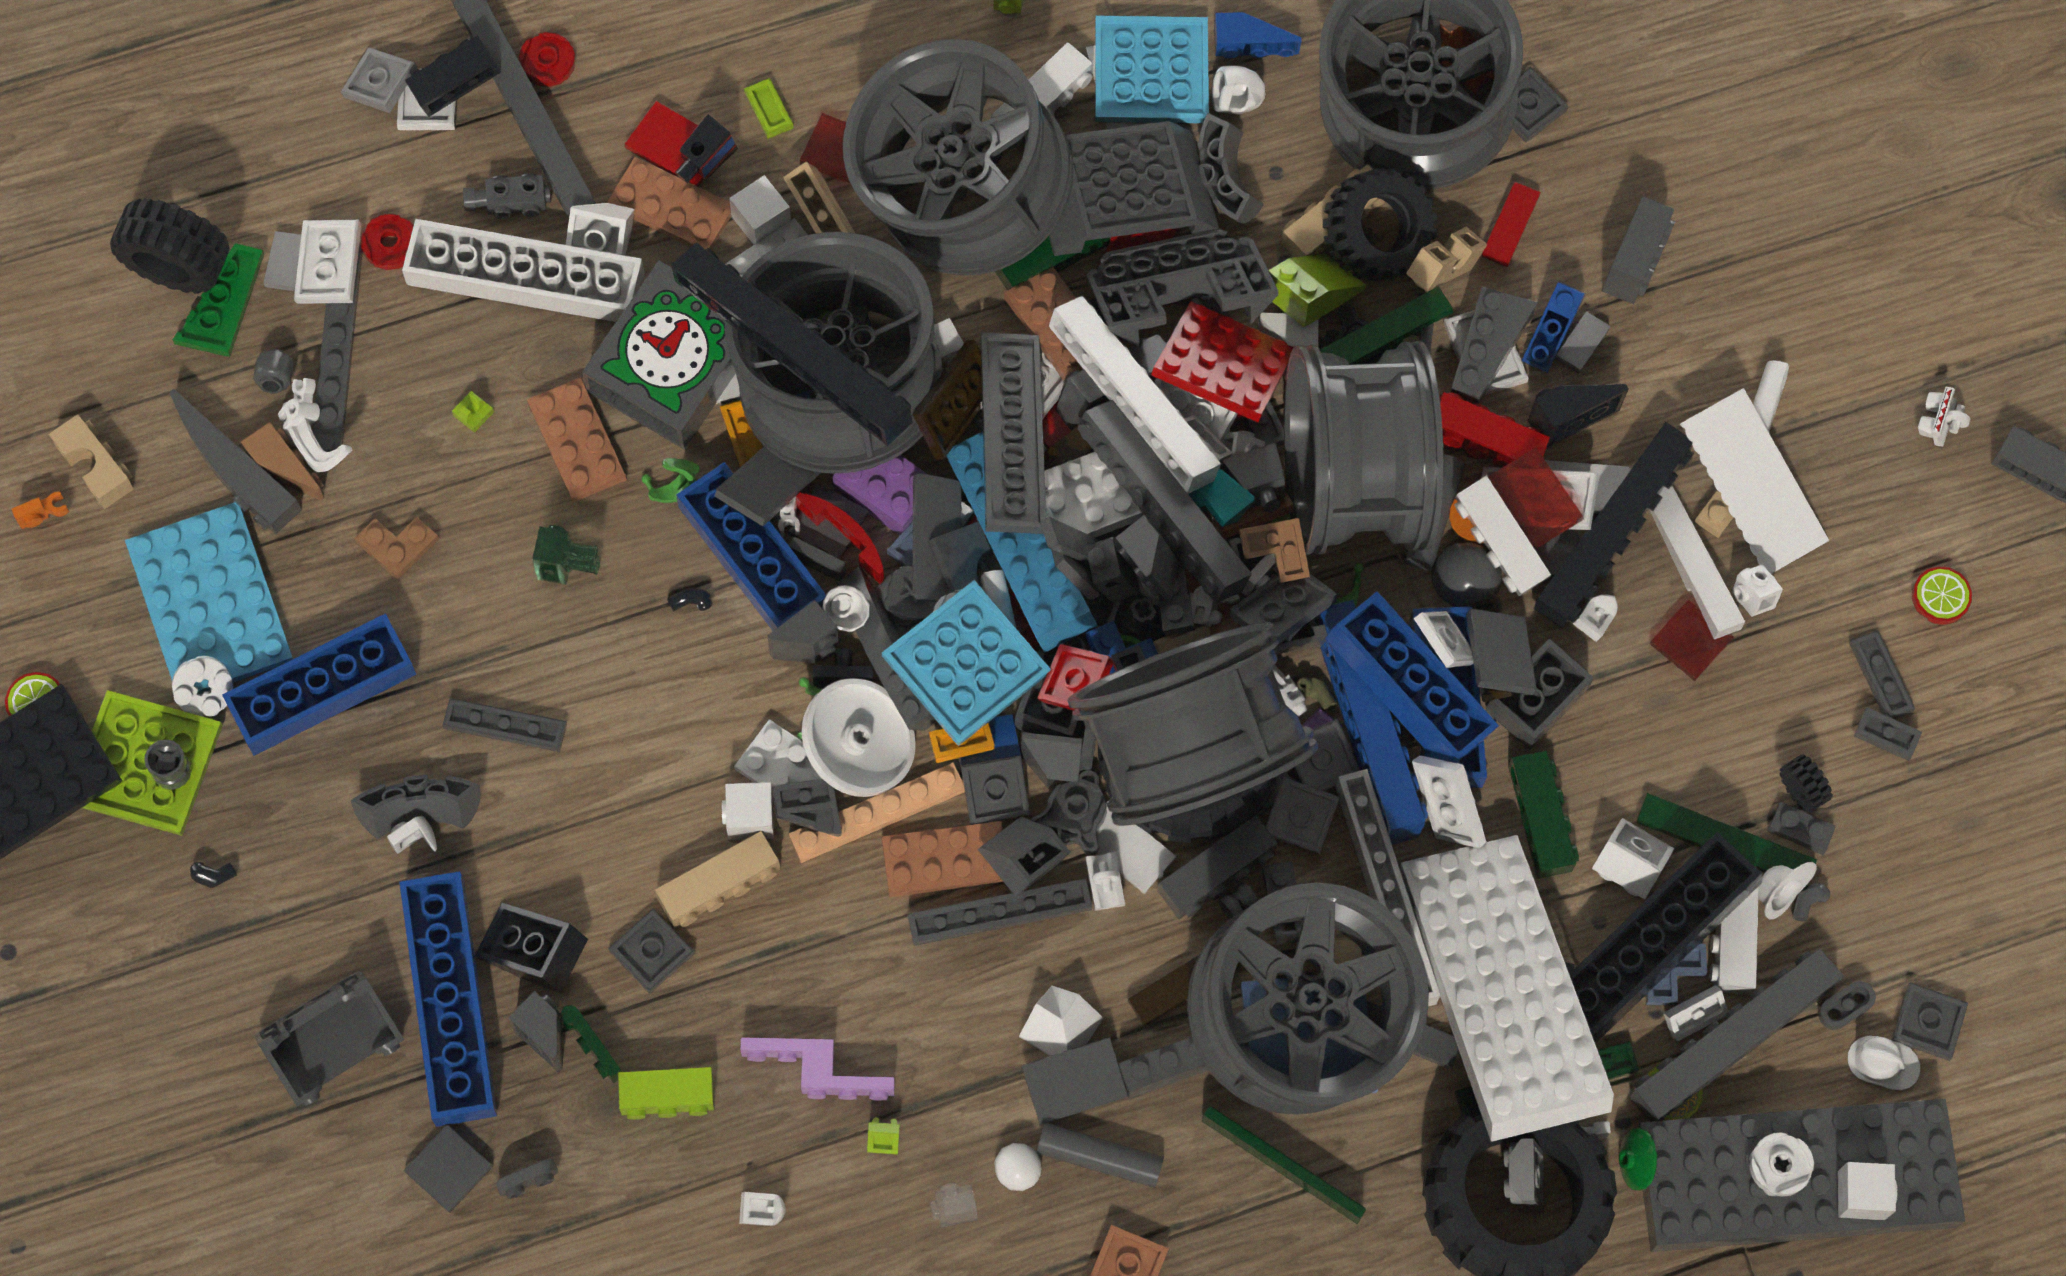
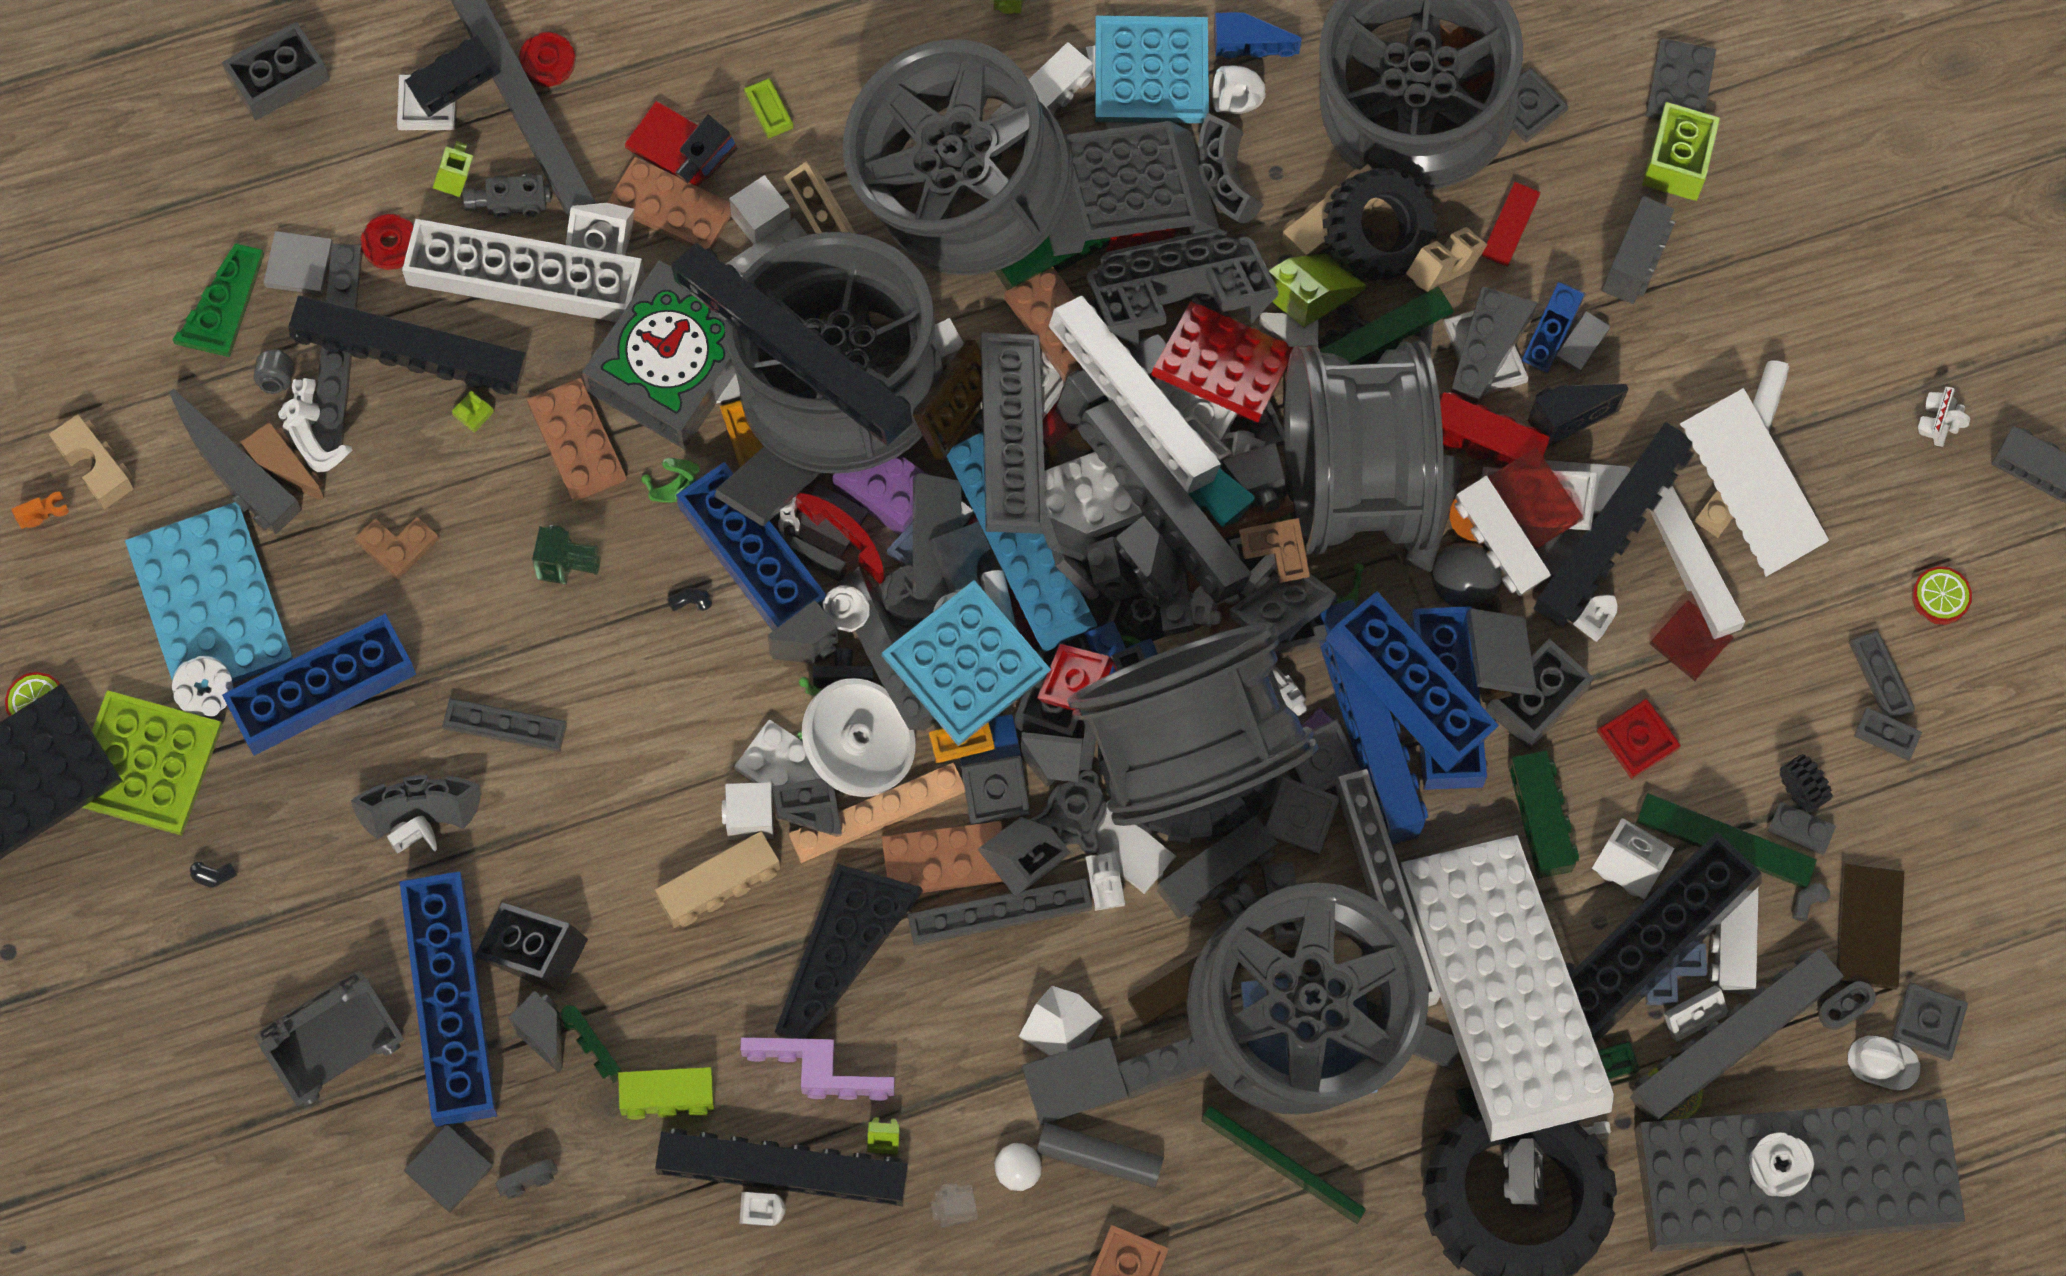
black tyre [110,198,230,293] -> none
dark grey wheel [144,740,192,790] -> none
white tile [294,219,361,304] -> none
light grey tile [341,47,418,113] -> none
dark grey tile [608,908,695,994] -> none
clear red tile [800,113,851,184] -> none
olive arm [1296,677,1337,711] -> none
white plate [1412,756,1487,848] -> none
white tile [1414,611,1474,668] -> none
green dish [1619,1128,1657,1191] -> none
white brick [1732,564,1783,617] -> none
white piece [1758,862,1817,920] -> none
white head [1838,1162,1897,1220] -> none
none -> dark grey brick [222,21,330,121]
none -> black brick [288,295,526,395]
none -> lime brick [432,141,473,197]
none -> black brick [655,1128,908,1207]
none -> black wing [775,864,923,1039]
none -> red tile [1597,698,1681,779]
none -> lime slope [1642,102,1720,201]
none -> dark grey plate [1646,38,1716,120]
none -> dark brown tile [1837,864,1905,990]

